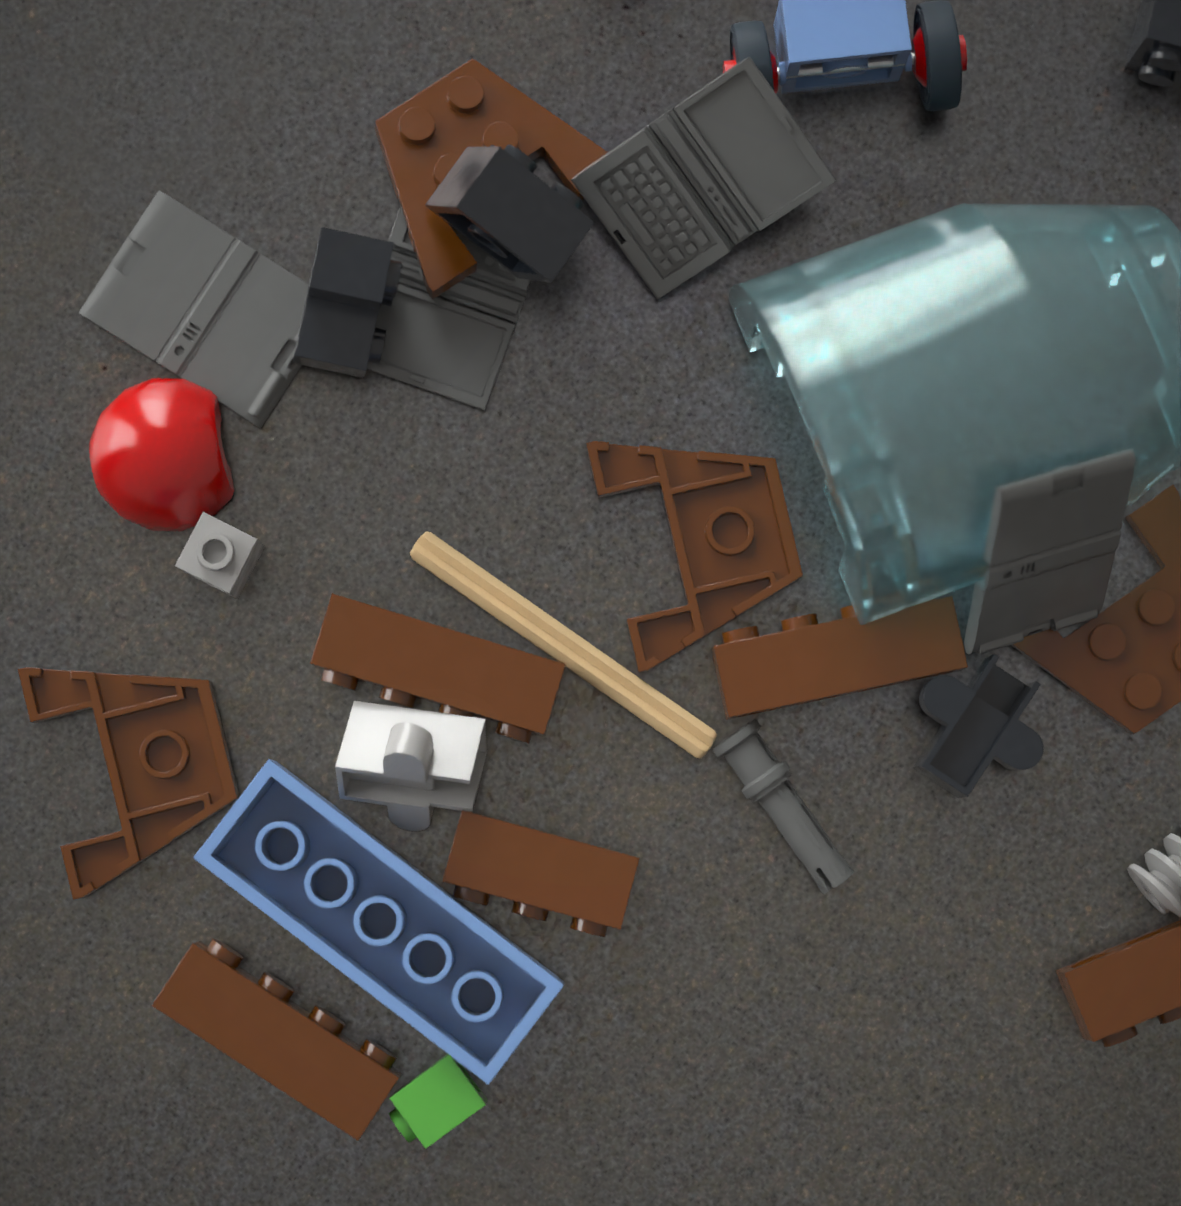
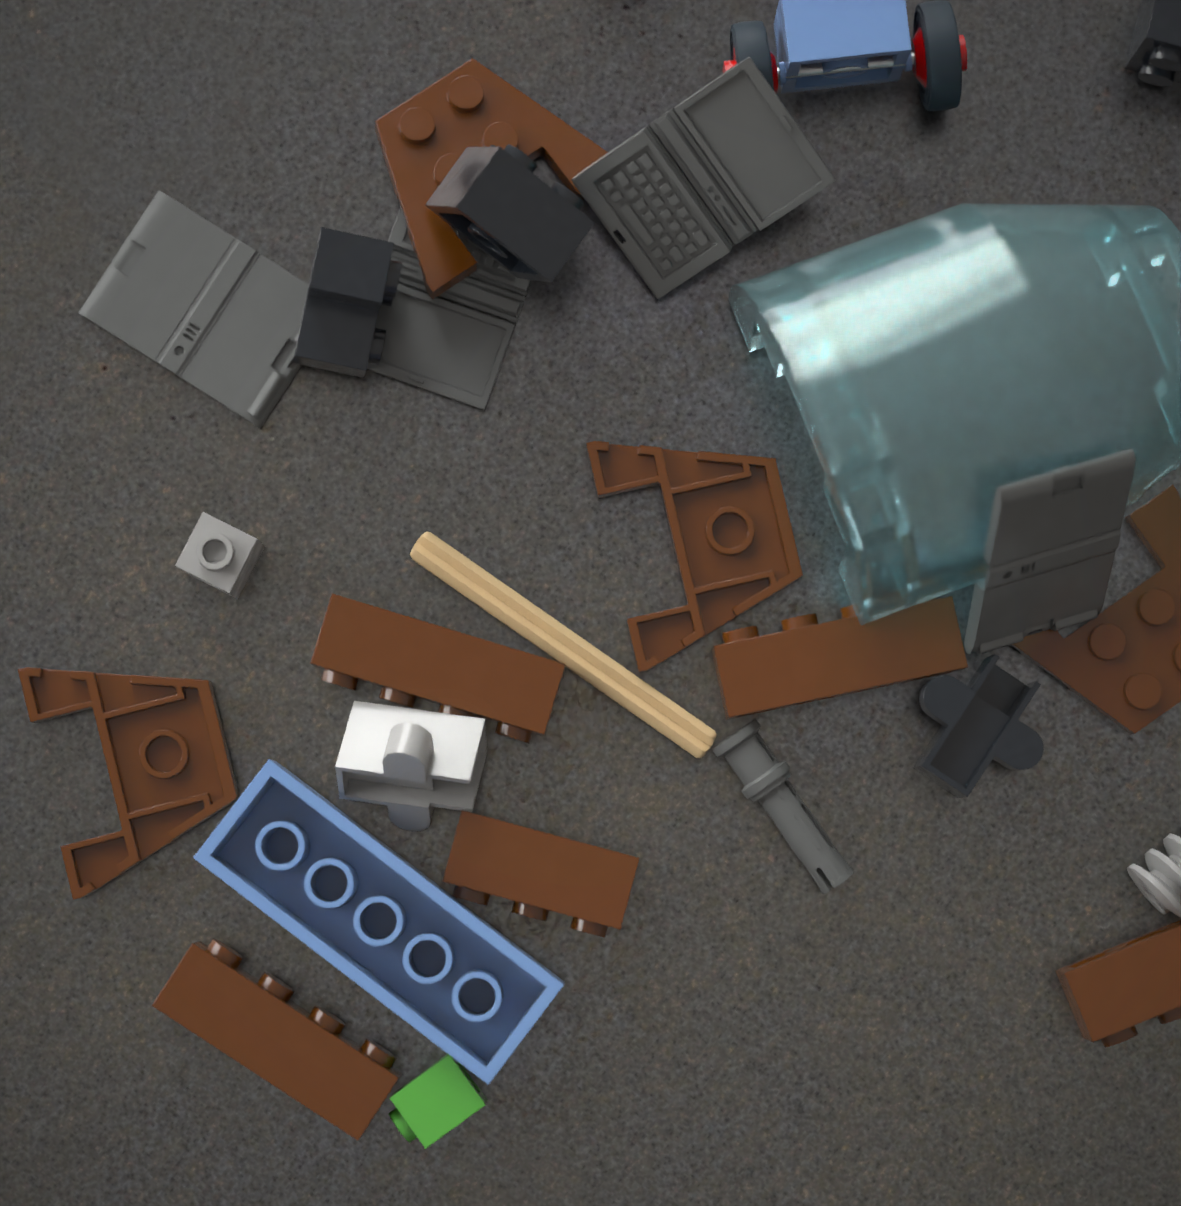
red cylinder [89,378,235,531] -> none

